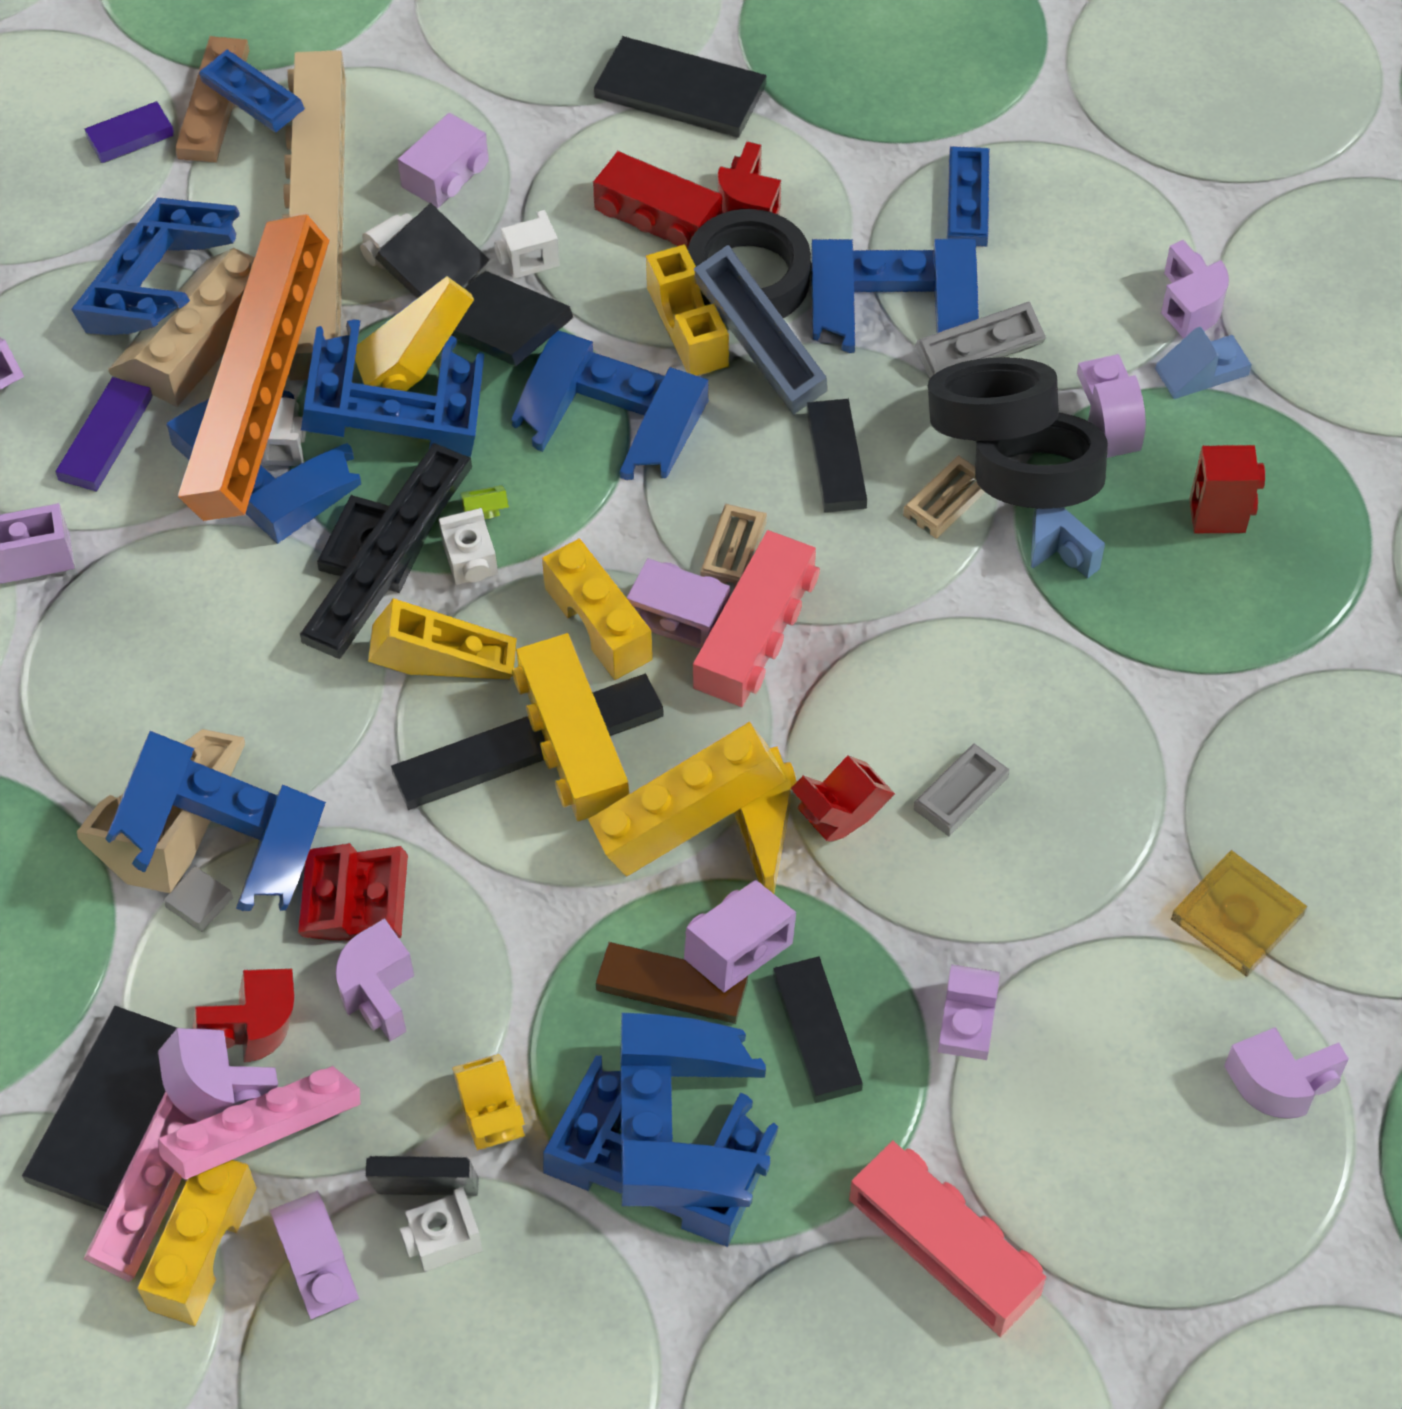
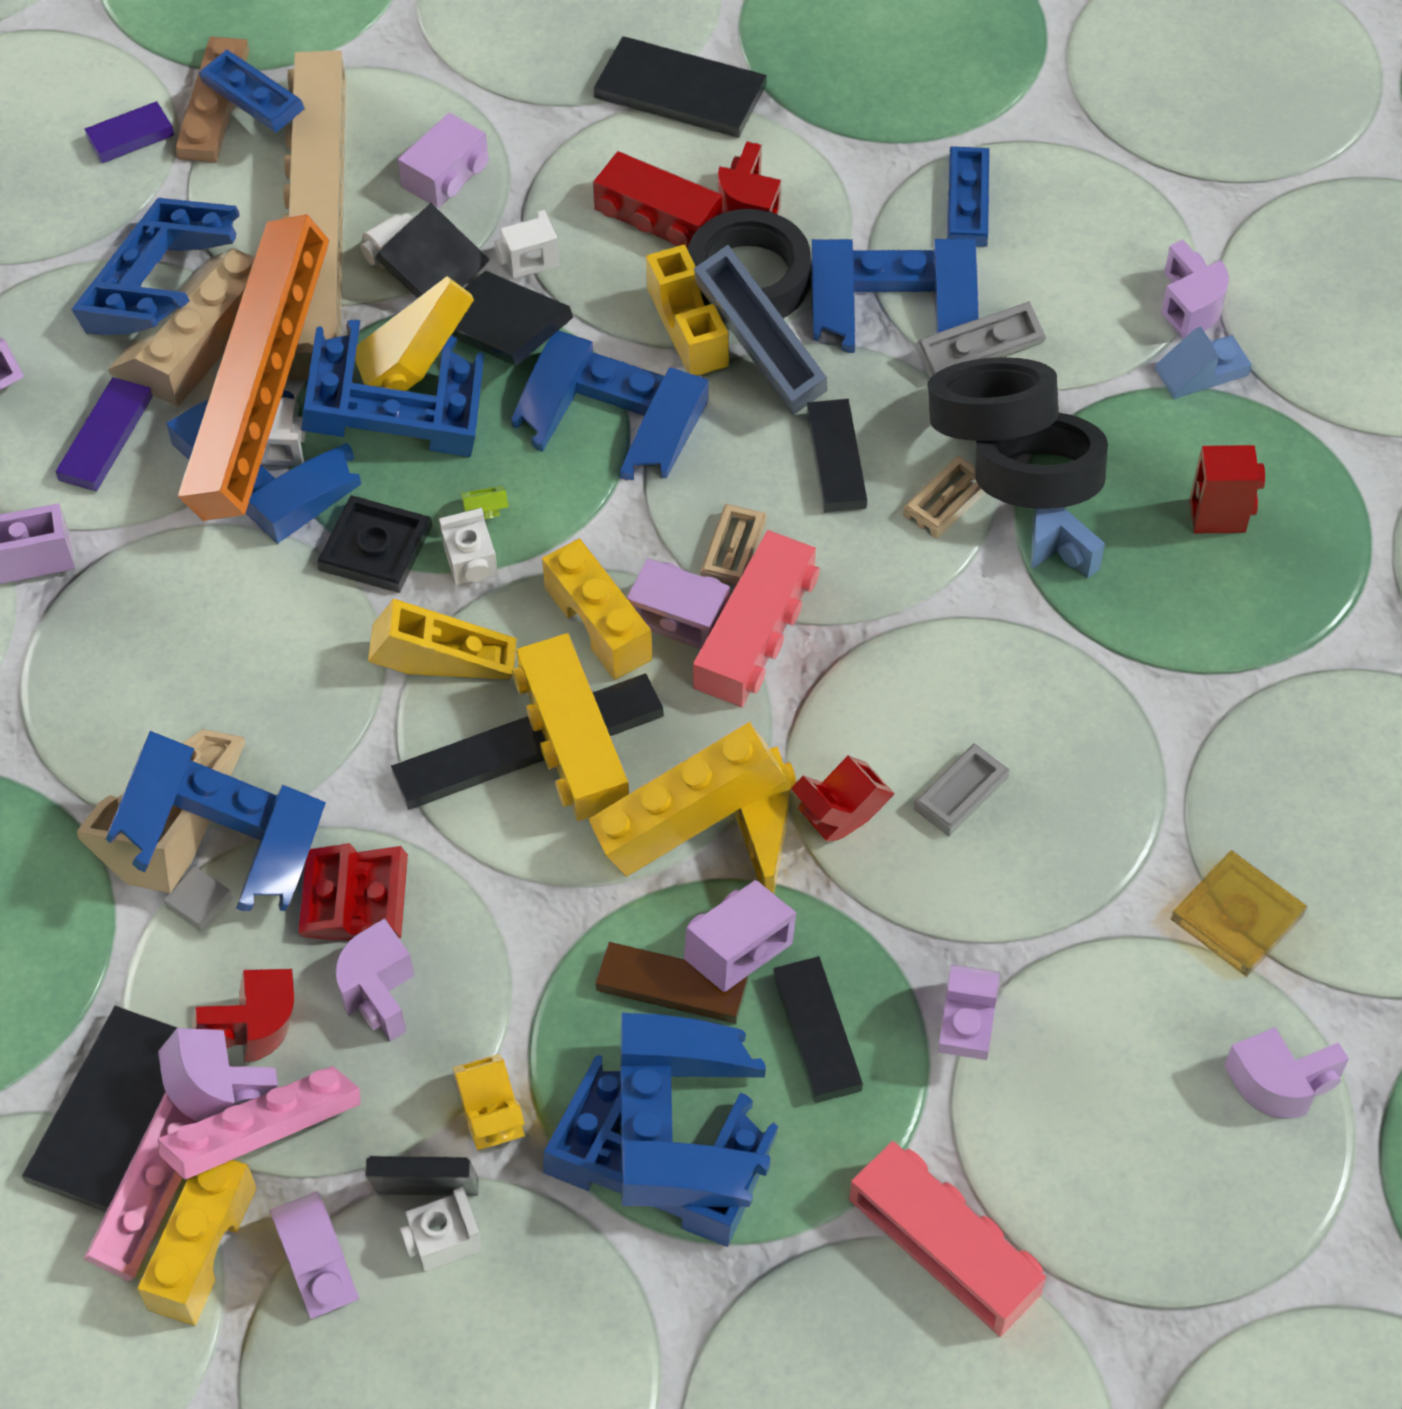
black tile [300,443,472,659] -> none
lavender brick [1077,354,1146,458] -> none

